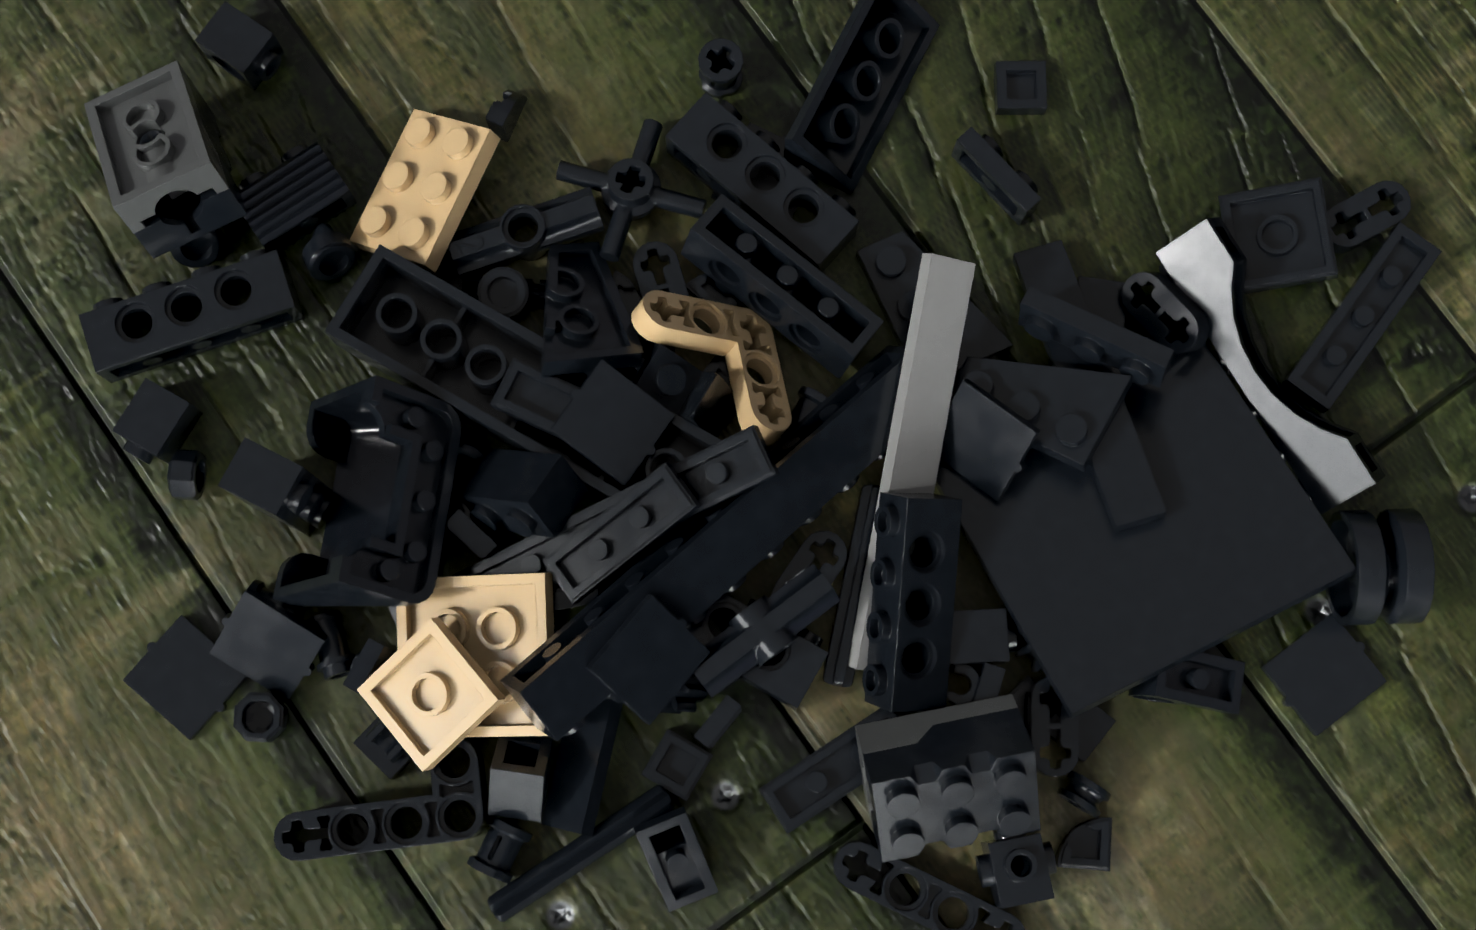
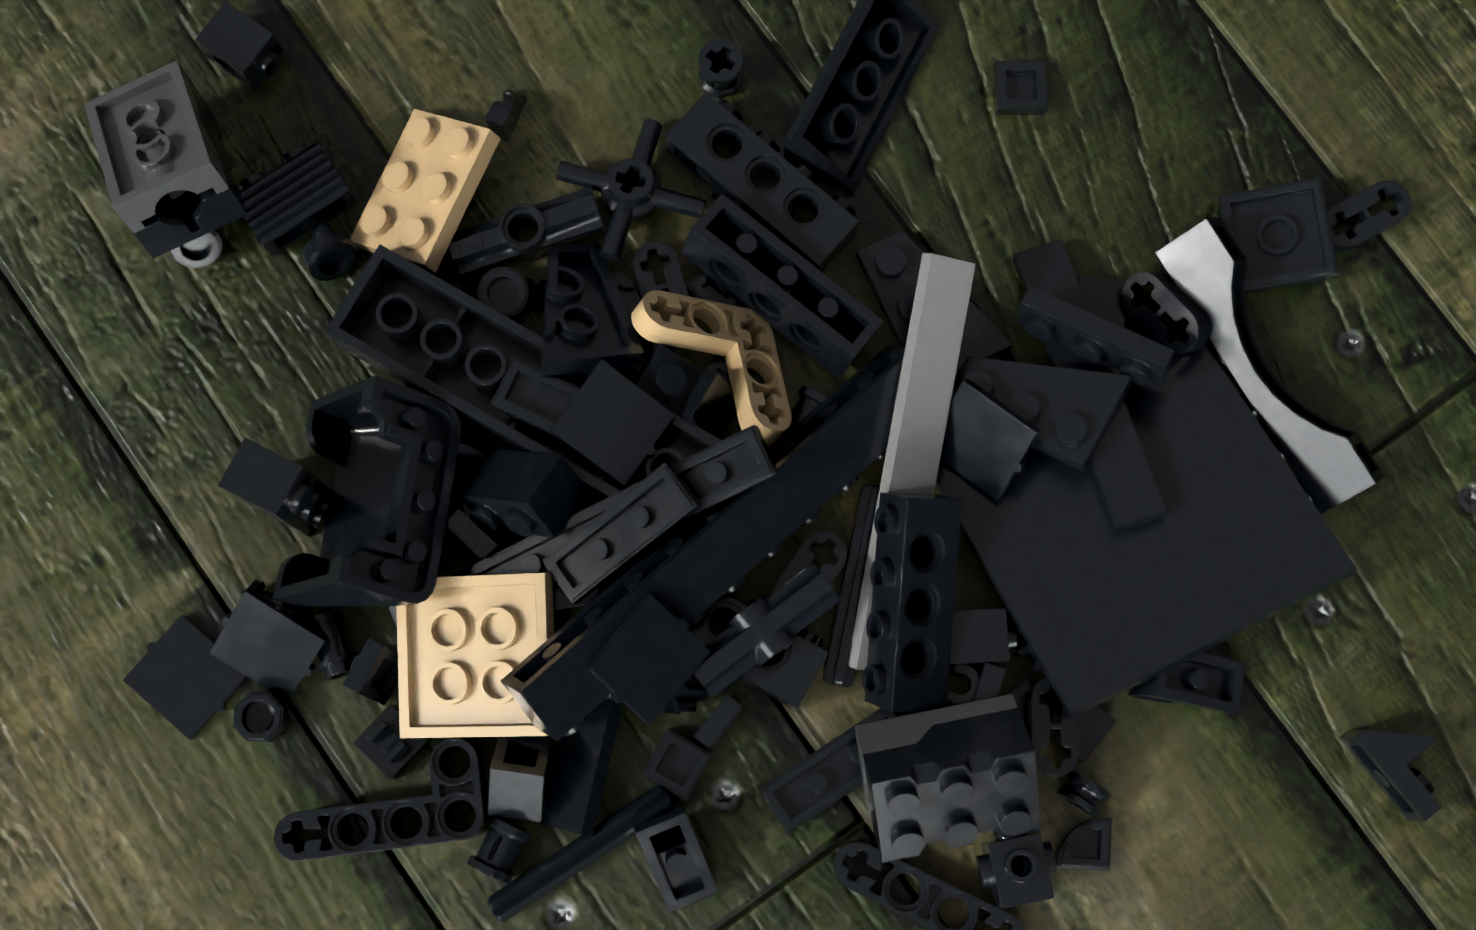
black brick [78,249,305,383] -> none
black brick [112,378,203,465] -> none
black tile [167,449,207,501] -> none
tan plate [357,617,506,772] -> none
black plate [951,126,1041,226] -> none
black piece [1260,613,1387,736] -> none
black plate [1281,222,1442,413] -> none
black wheel [1326,508,1435,626] -> none
none -> black slope [1339,730,1442,821]

